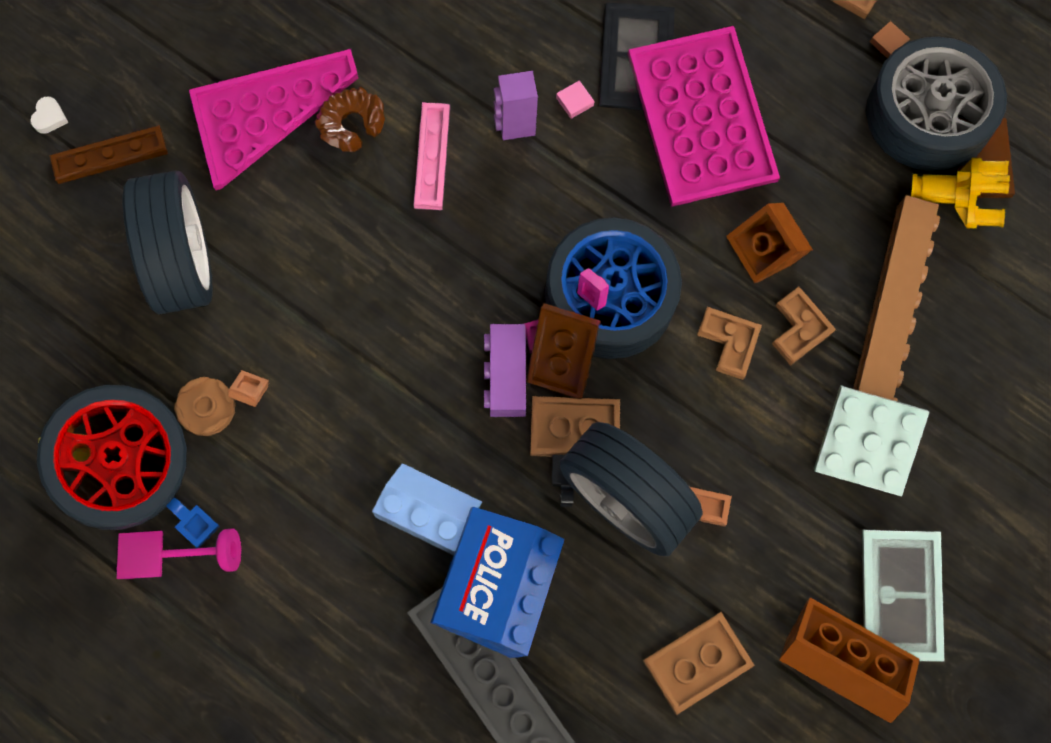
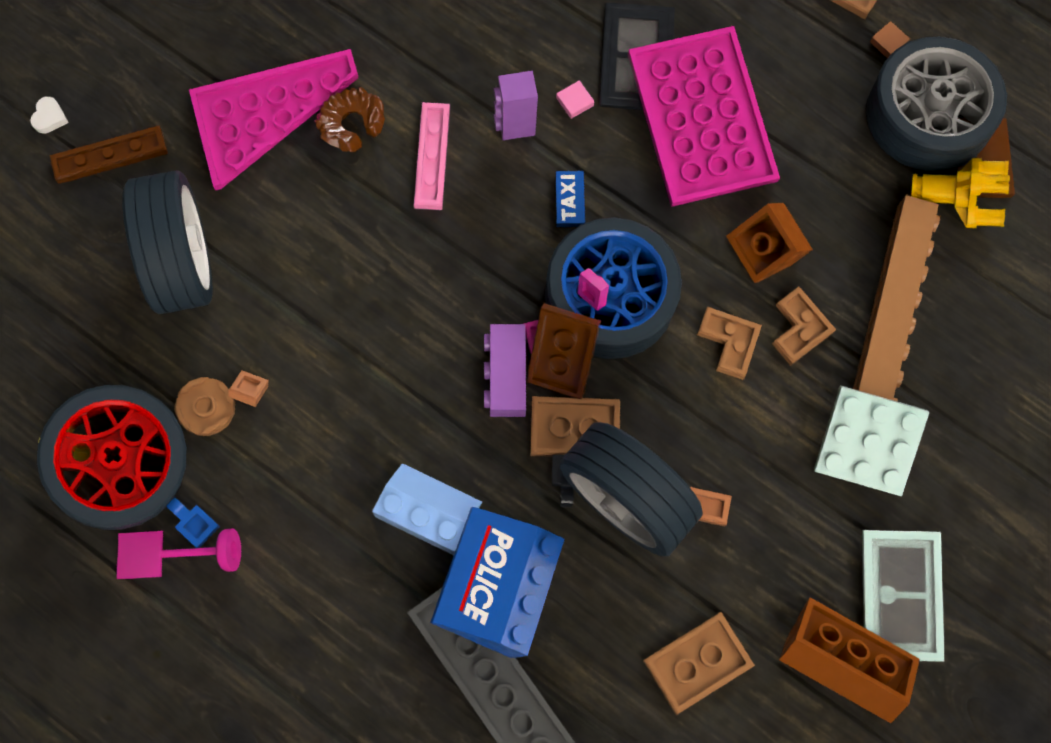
none -> blue tile [555,171,585,227]

